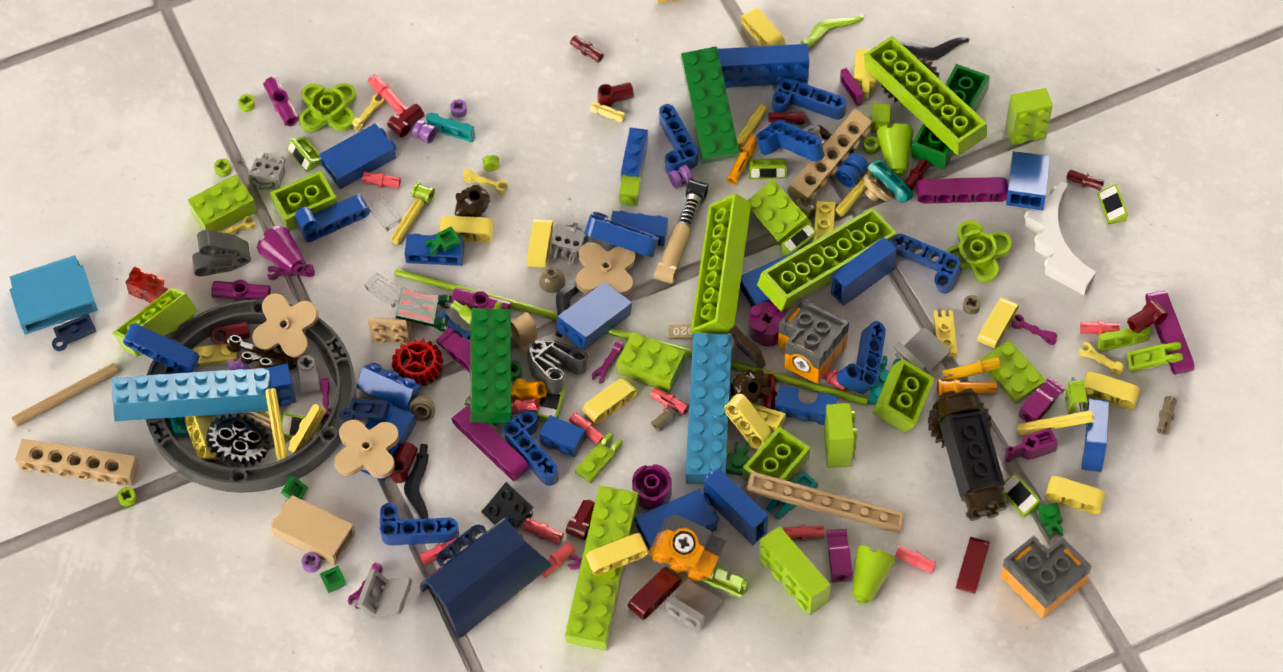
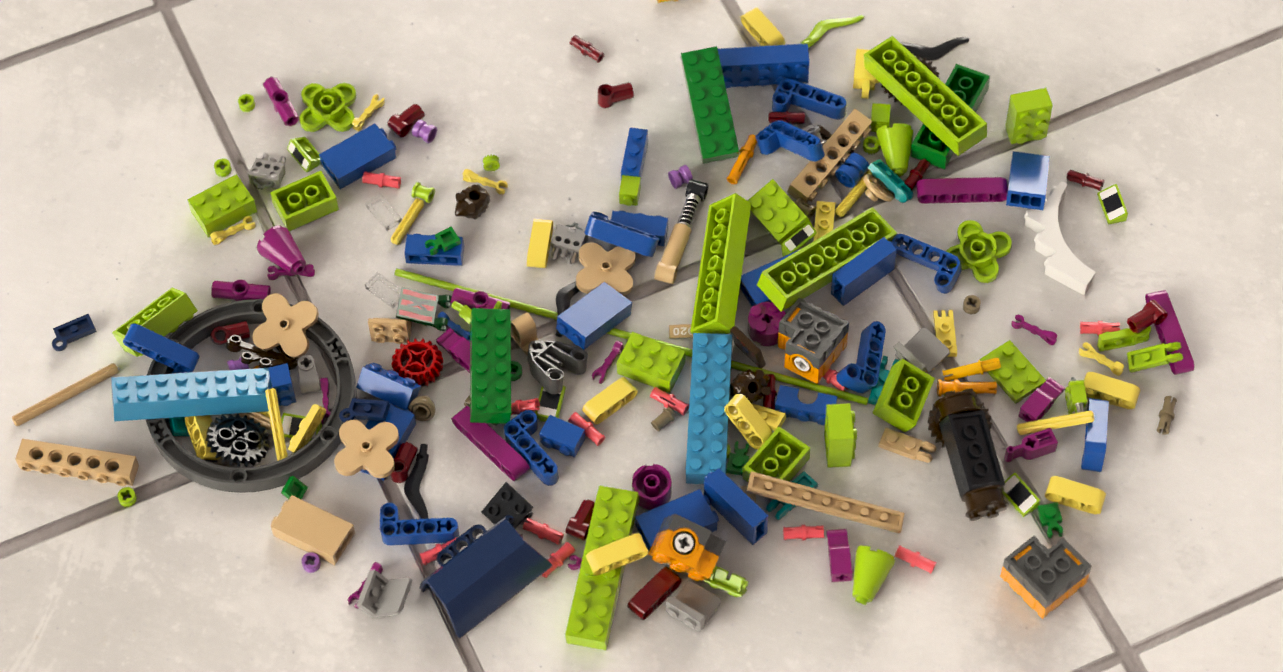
dark azure piece [9,255,98,335] -> none
clear red hips [125,267,168,303] -> none
light yellow hinge [191,343,238,367] -> none
dark grey connector [192,230,251,277] -> none
blue beam [295,195,371,242] -> none
green plate [320,566,347,593] -> none
coral pin [368,74,408,115] -> none
teal hinge [426,113,475,142] -> none
light yellow beam [439,216,494,243] -> none
medium lavender bush [450,99,467,118] -> none
light orange piece [511,379,547,403] -> none
dark tan brick [539,268,566,293] -> none
lime hinge [575,432,623,483] -> none
light yellow axle [591,101,625,122] -> none
blue beam [659,104,698,173] -> none
light yellow axle [737,104,767,148] -> none
lime slope [749,158,787,179] -> none
lime brick [759,526,831,615] -> none
magenta tile [840,68,864,106] -> none
dark red beam [955,536,990,594] -> none
light yellow beam [977,297,1019,349] -> none
none -> tan hinge [878,428,937,463]

